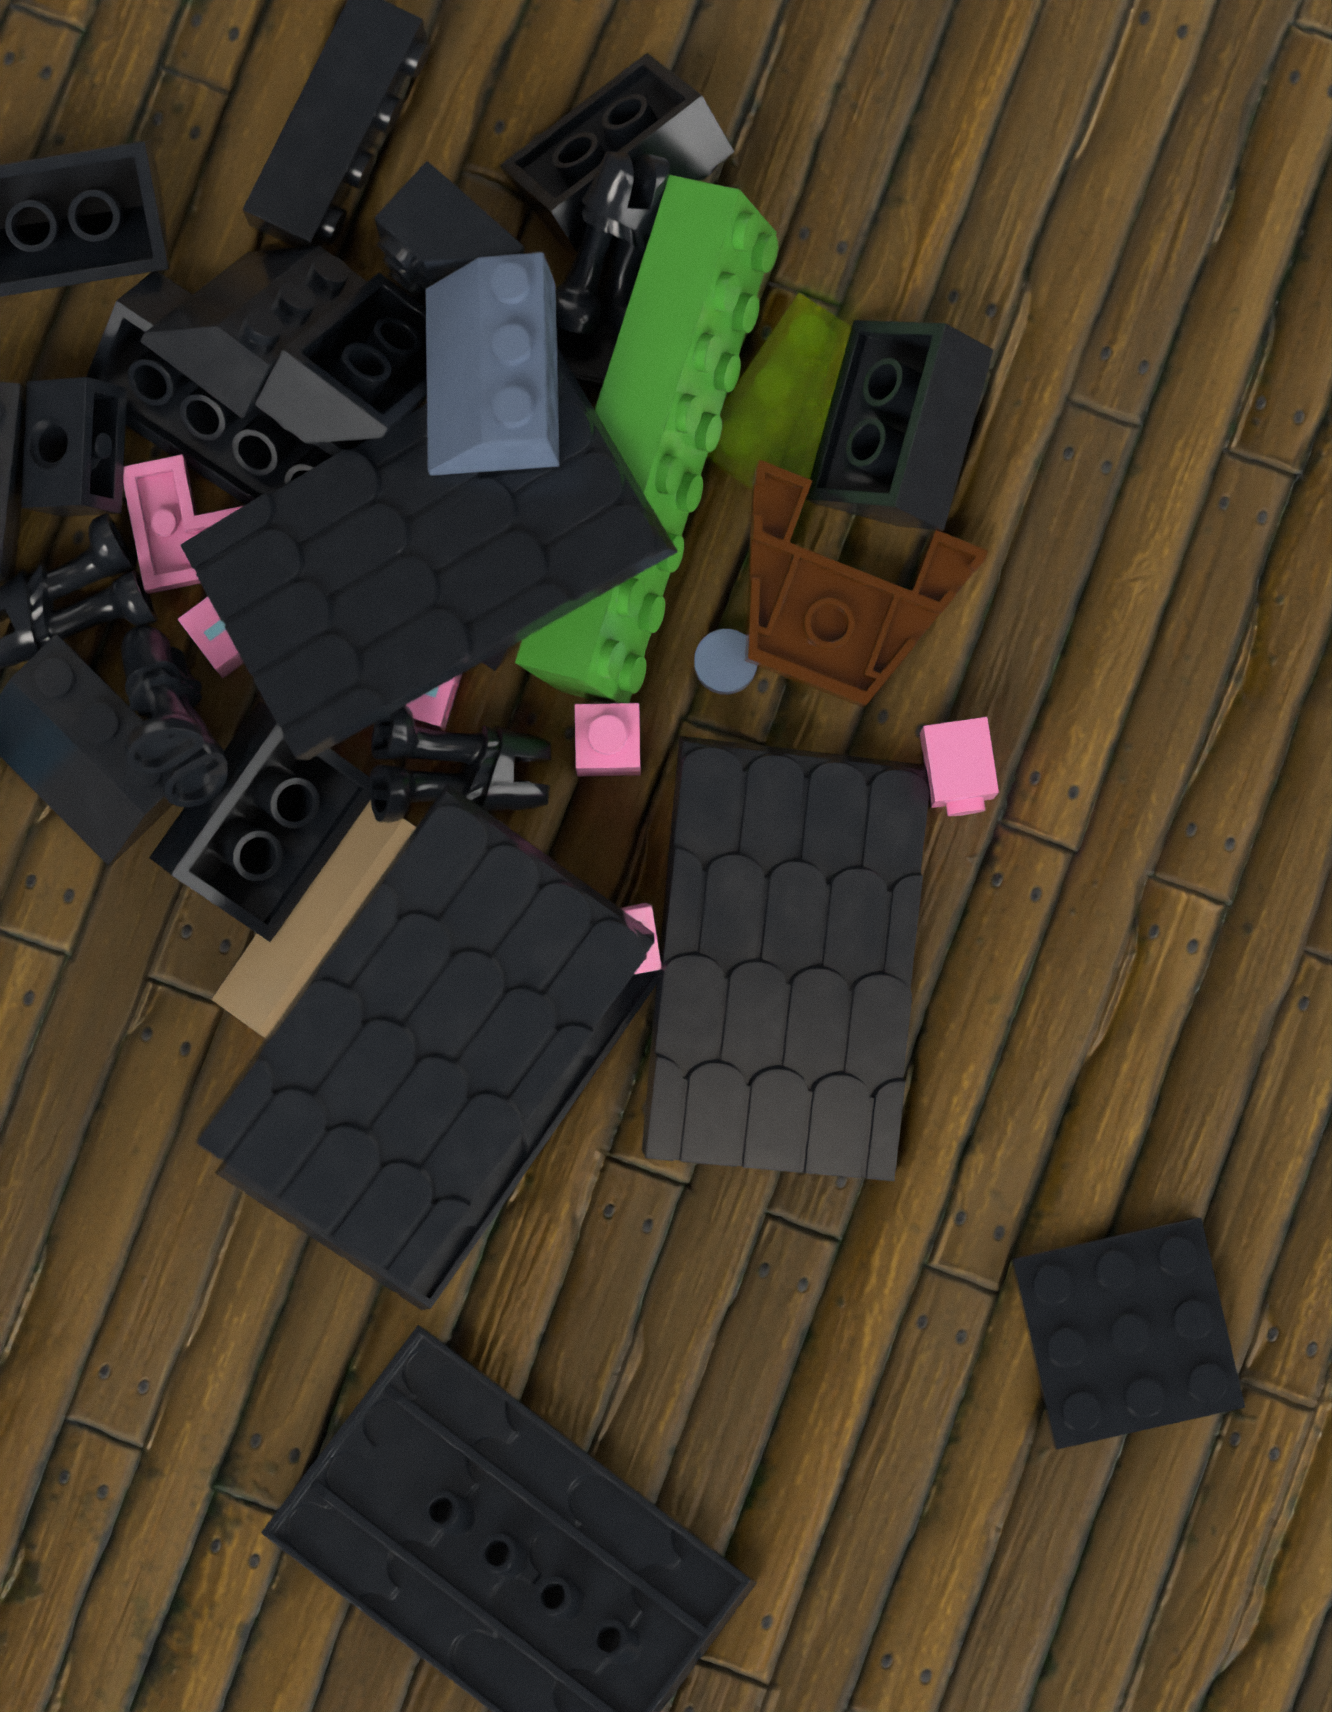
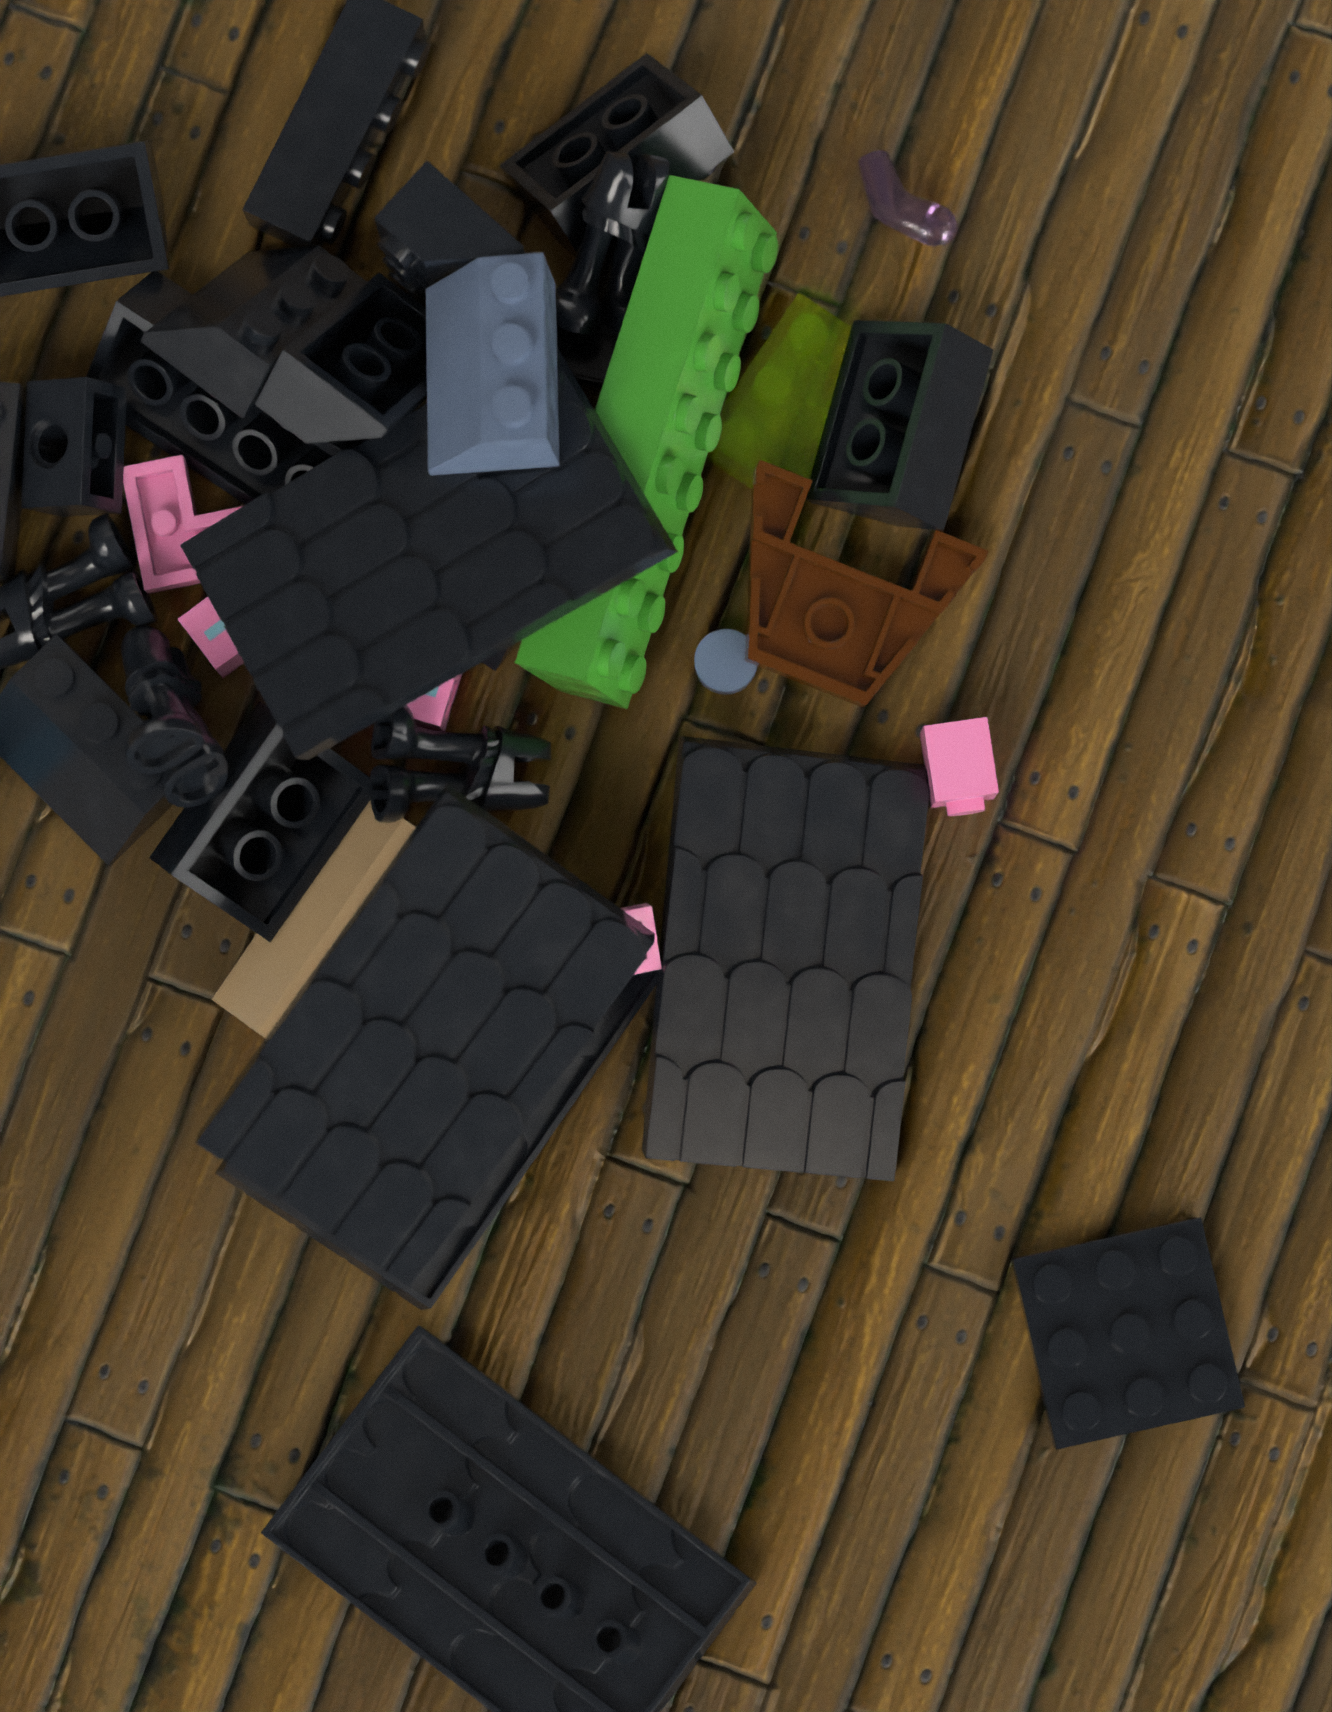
bright pink brick [575,703,641,777] -> none
none -> arm [858,150,958,246]

